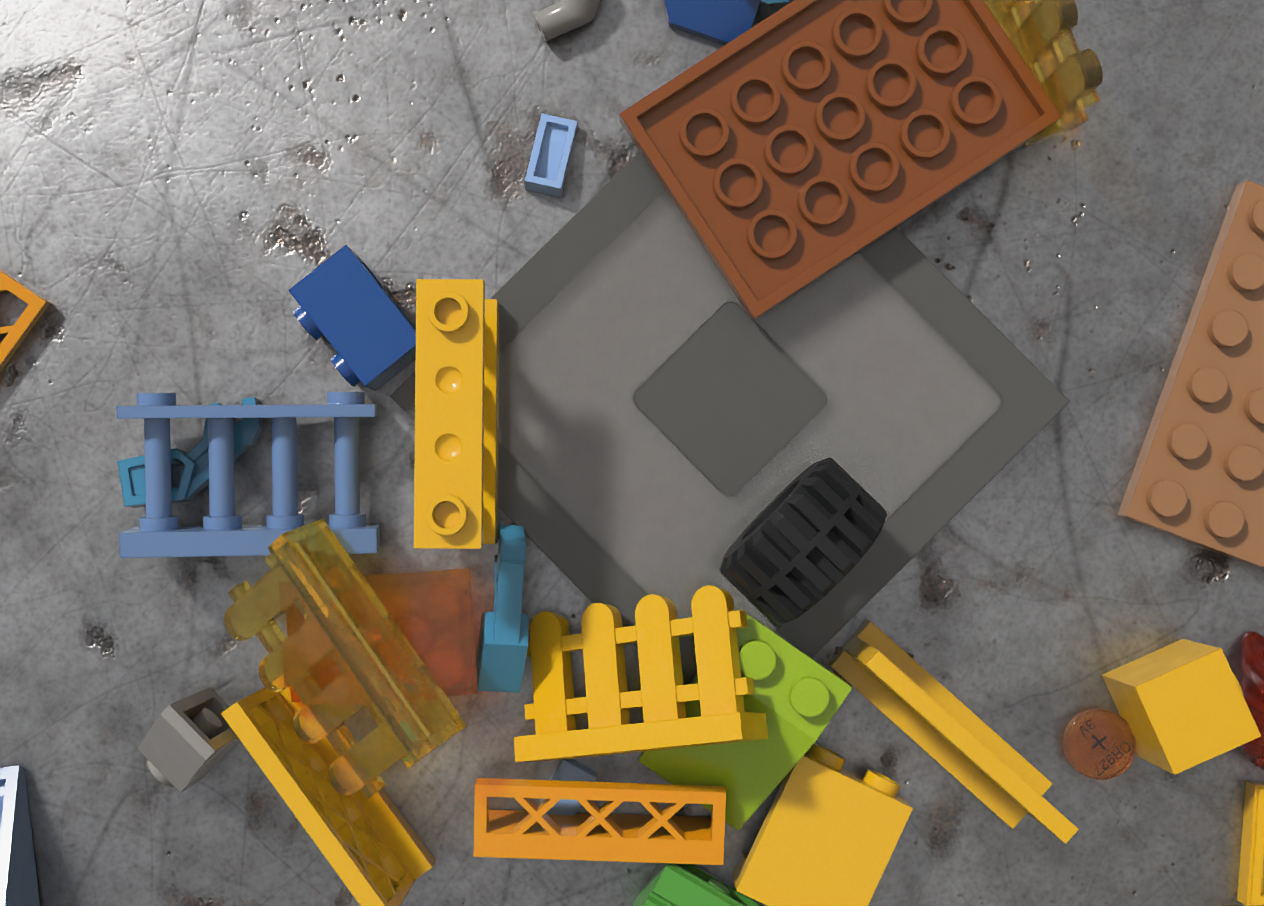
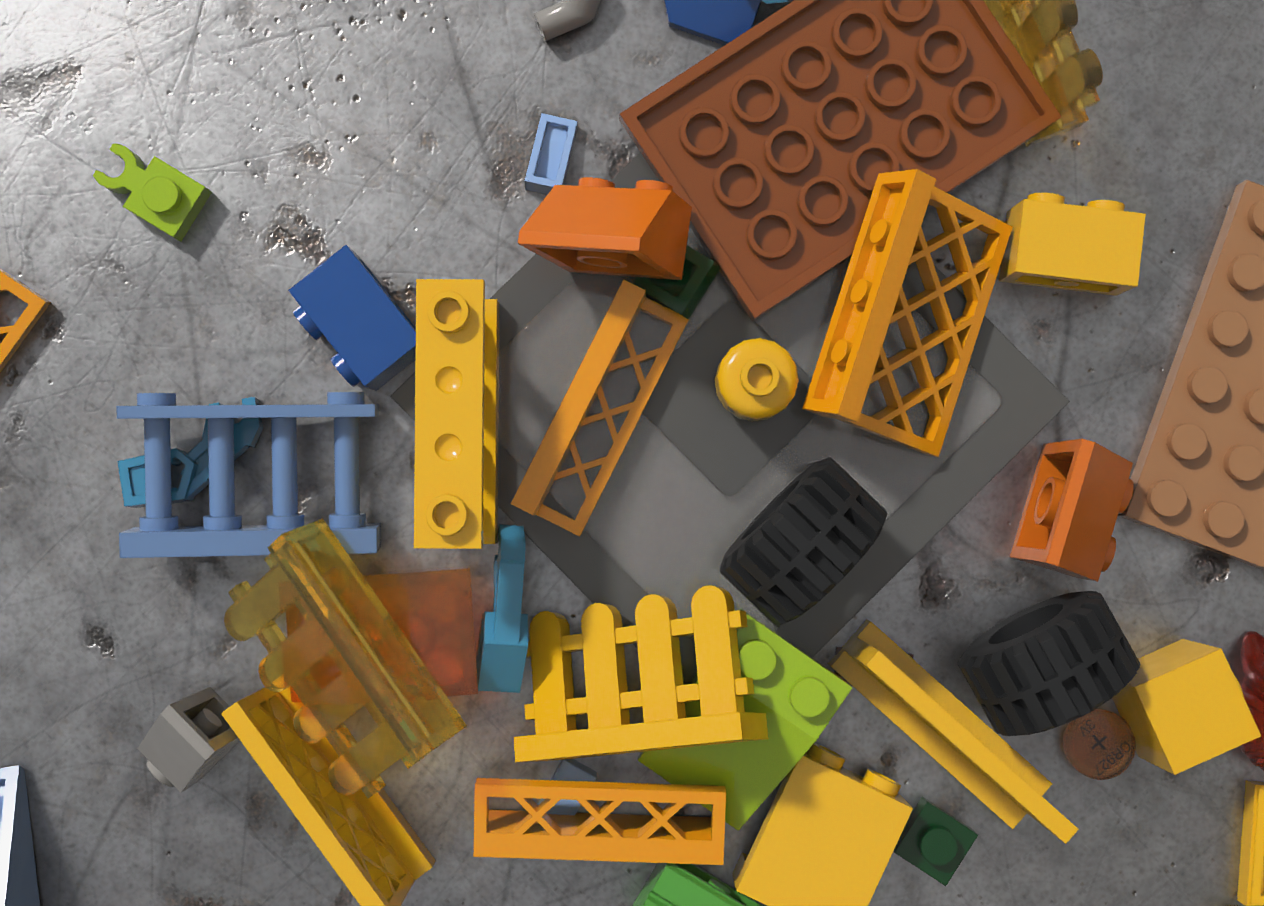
none -> lime plate [93,144,212,242]
none -> light orange fence [511,279,689,537]
none -> orange slope [518,177,692,280]
none -> dark green plate [633,245,720,319]
none -> yellow head [715,338,799,422]
none -> light orange fence [802,169,1013,457]
none -> dark green plate [894,796,978,886]
none -> black tyre [958,591,1140,736]
none -> yellow brick [999,193,1146,296]
none -> orange slope [1010,438,1134,582]

